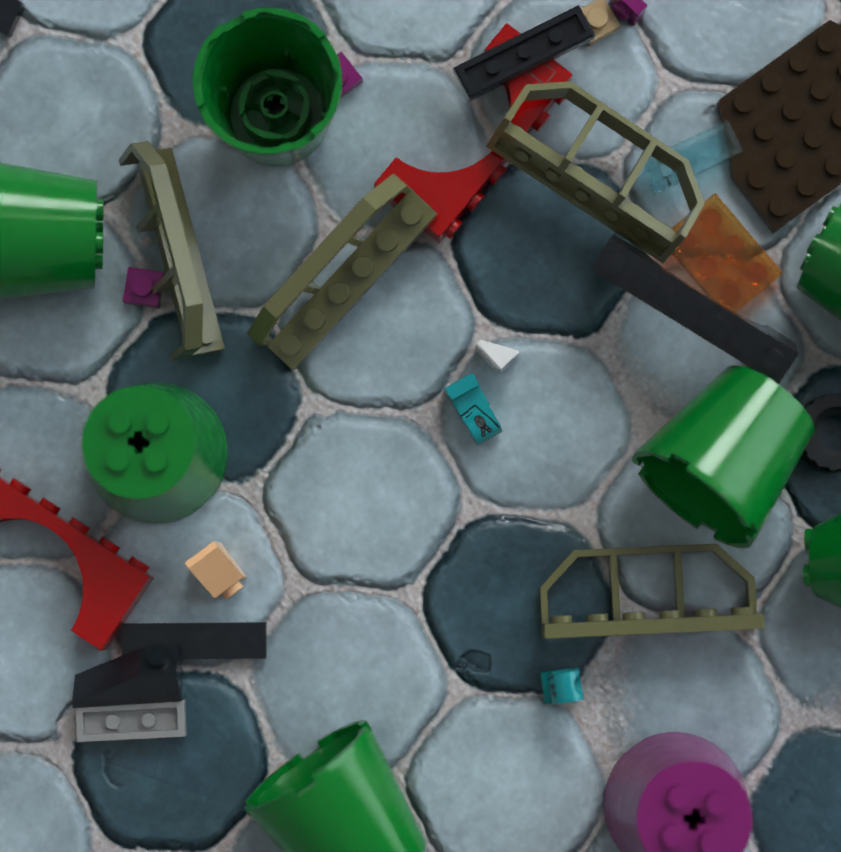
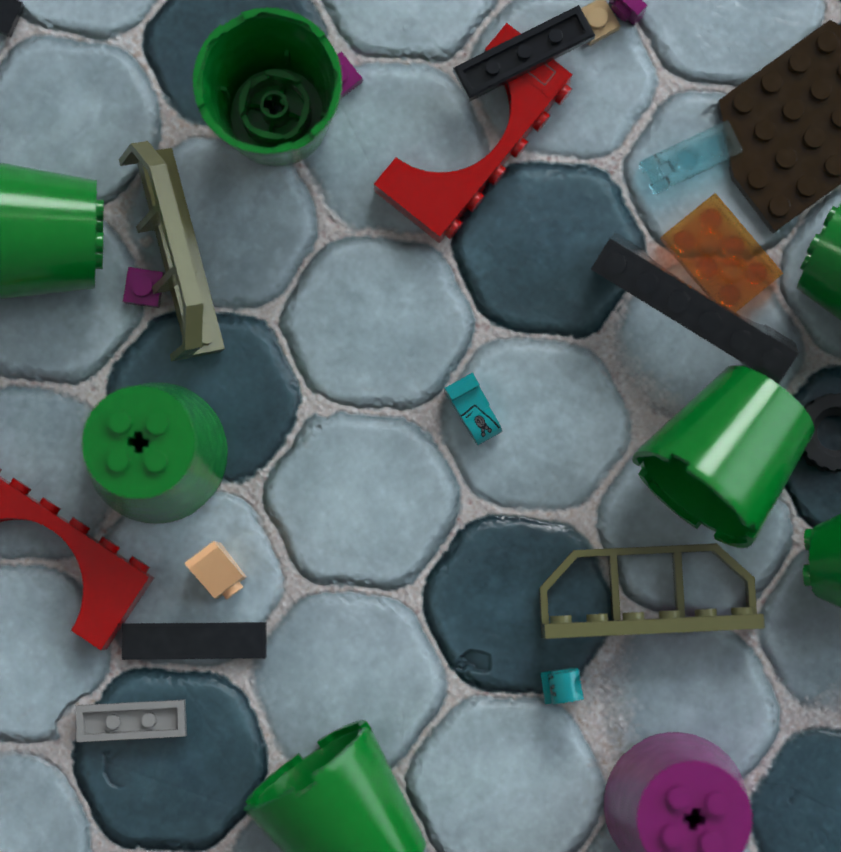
black slope [72,645,183,708] -> none
olive plate [247,174,439,370] -> none
white slope [475,340,520,374] -> none
olive plate [486,81,705,263] -> none

